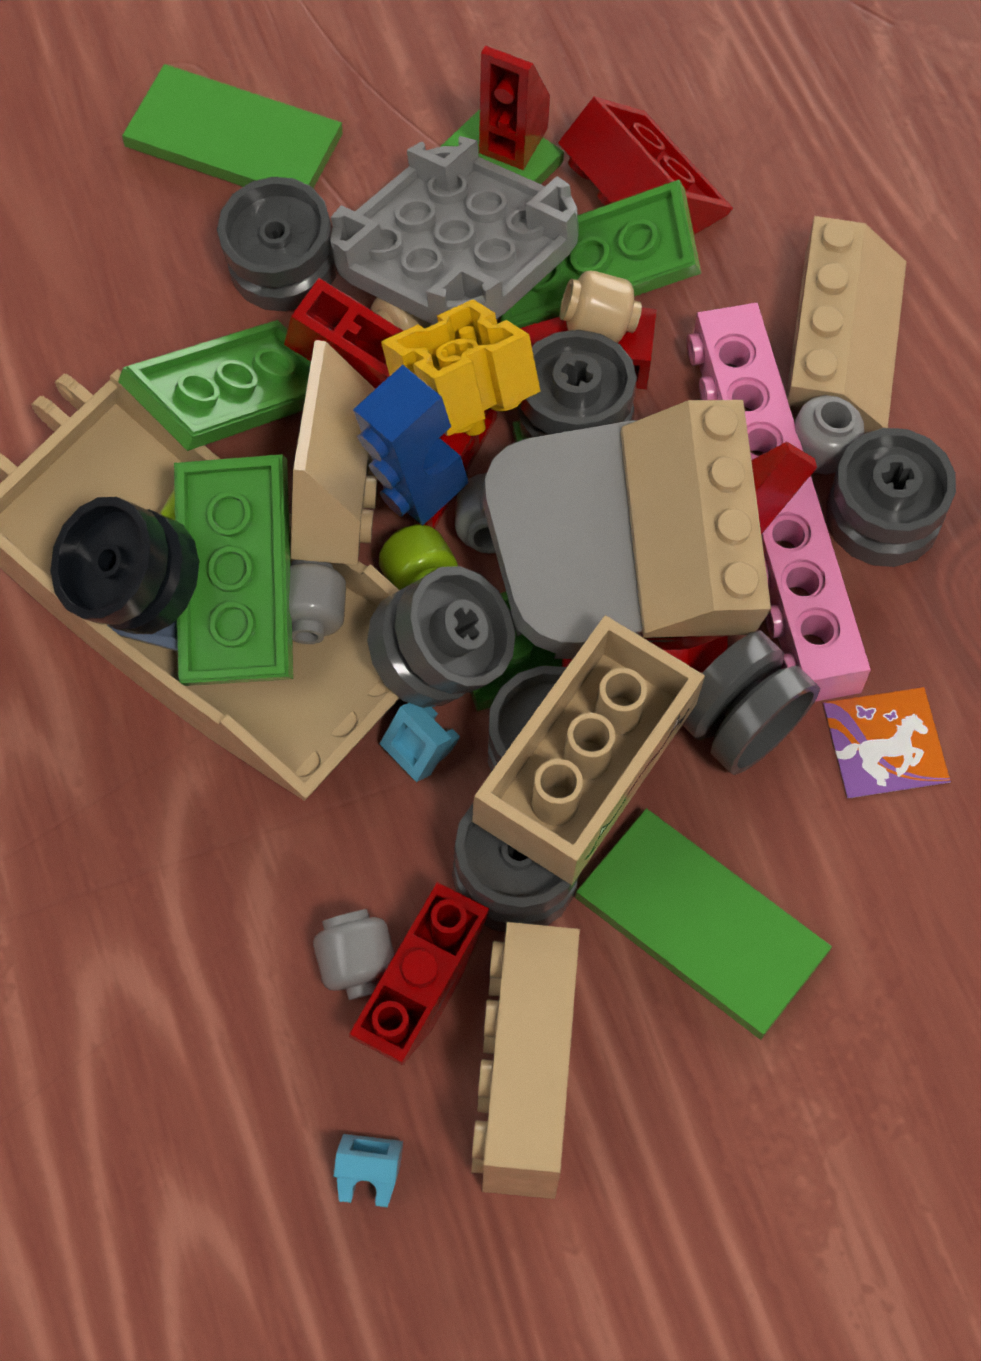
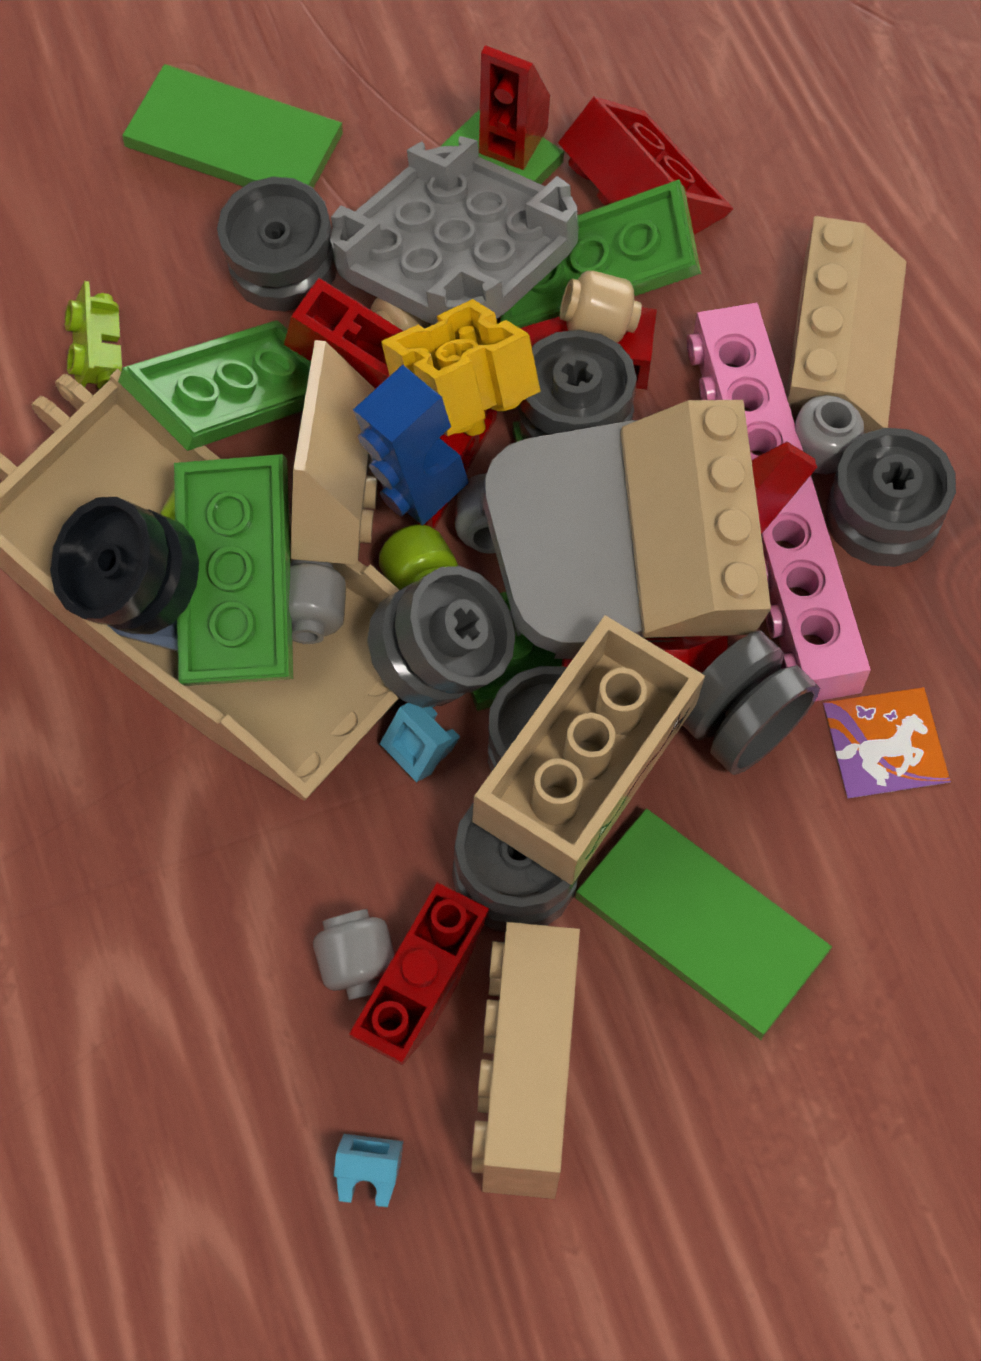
none -> lime hinge [65,281,122,389]

